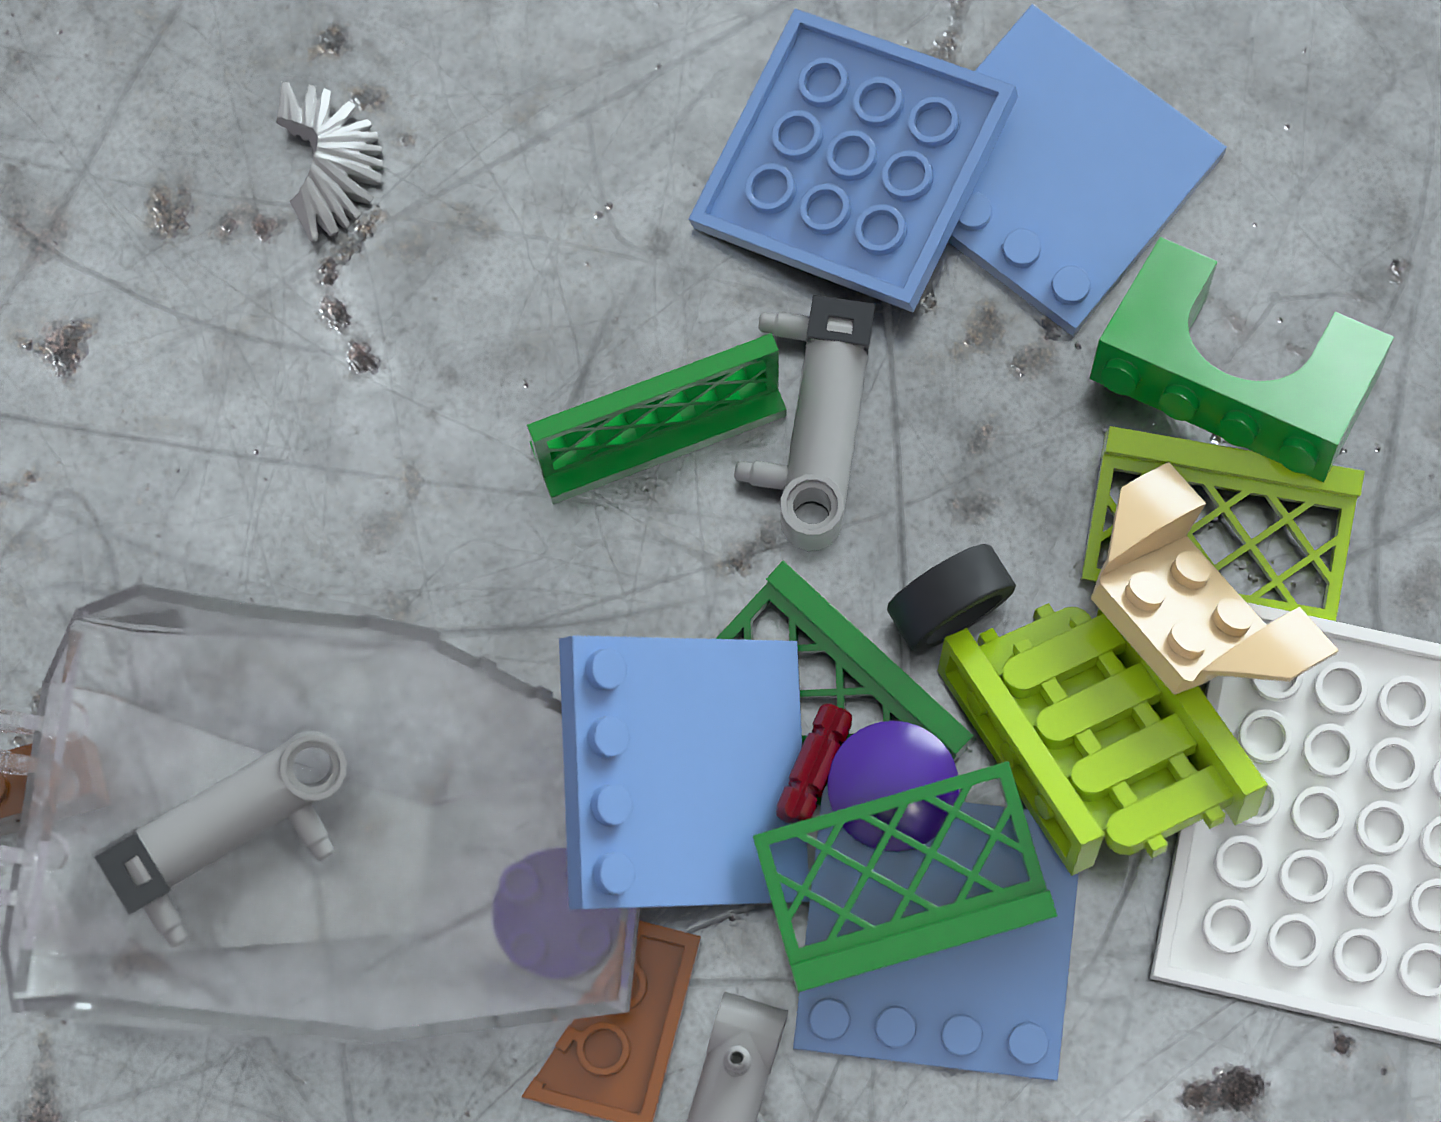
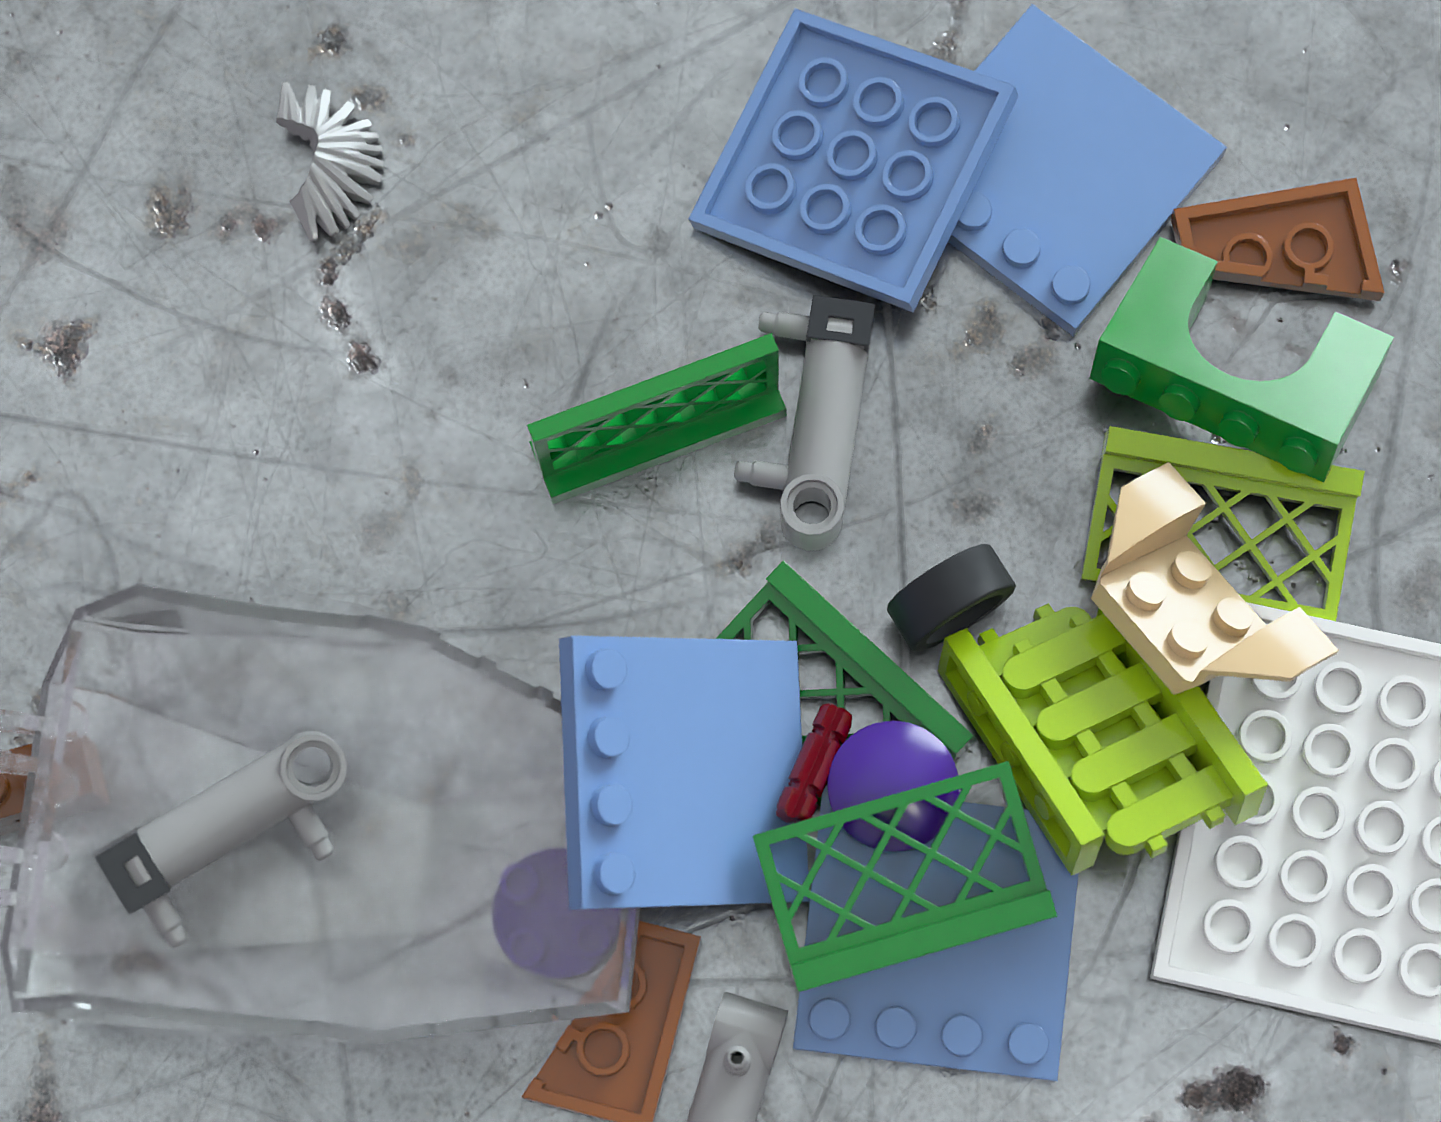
none -> dark orange wing [1171,177,1385,301]

